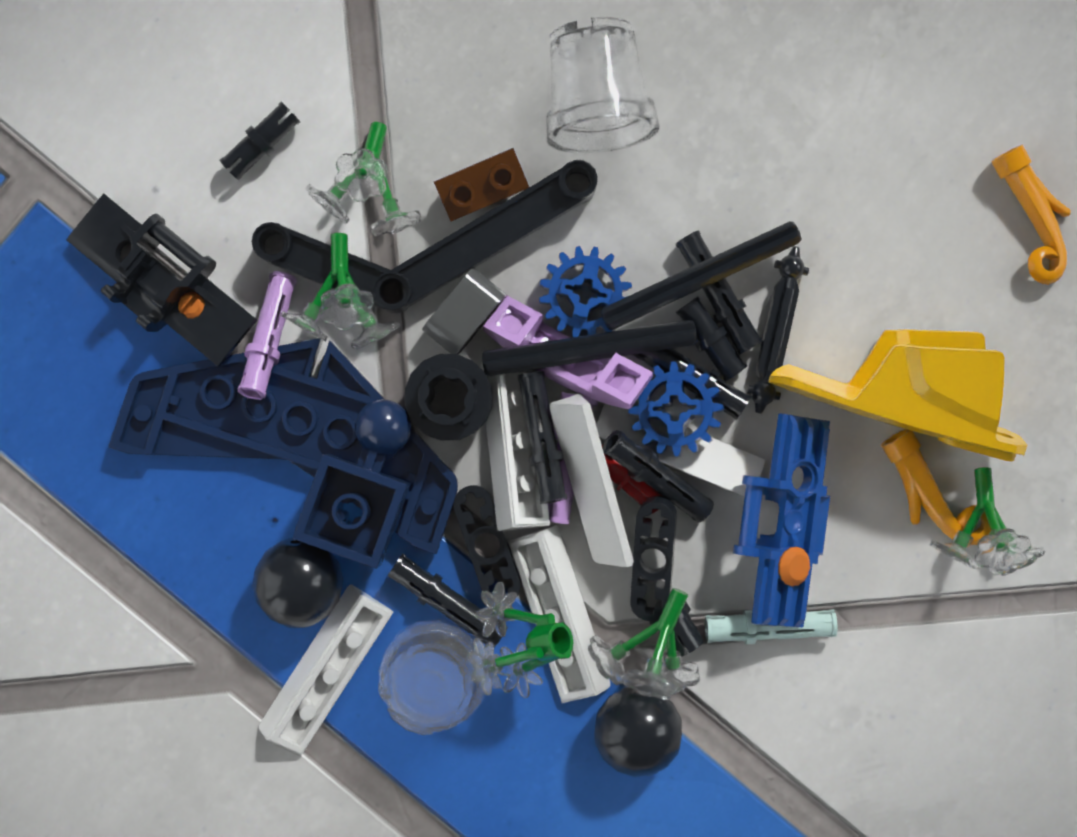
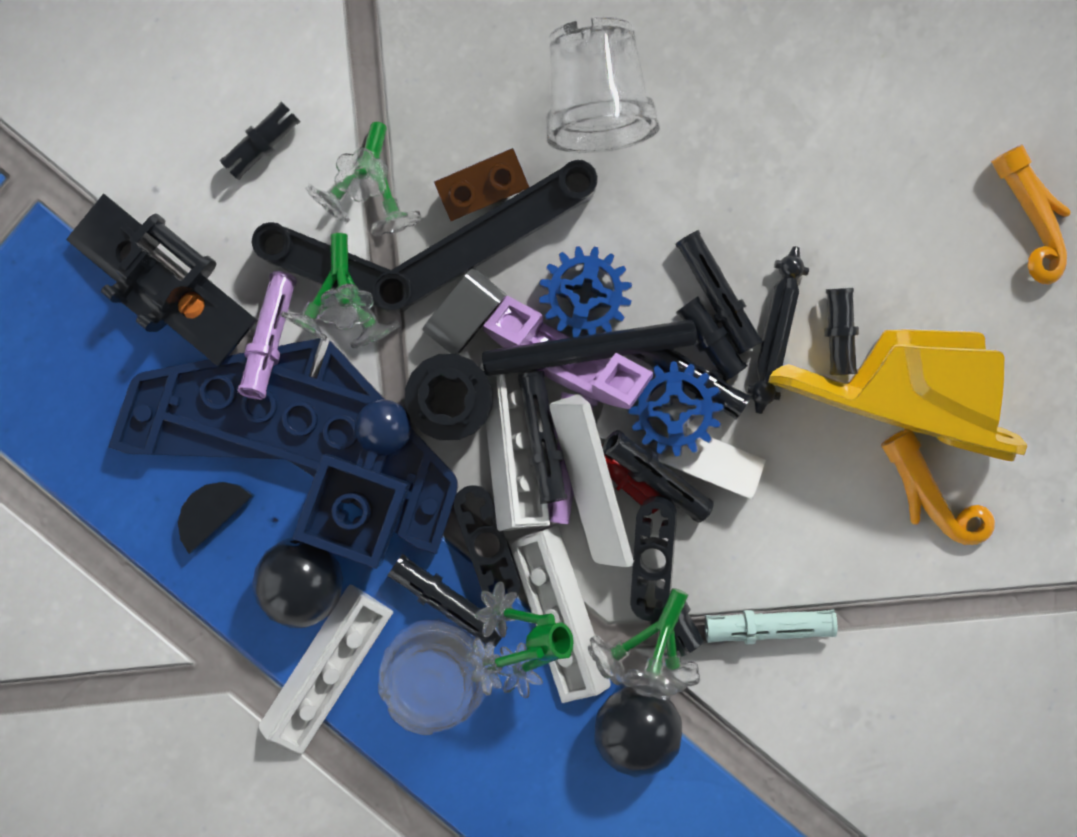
black axle [601,221,802,330] -> none
blue piece [733,413,830,628] -> none
clear plant [929,467,1046,576] -> none
none -> black tile [178,482,255,554]
none -> black pin [824,288,859,375]

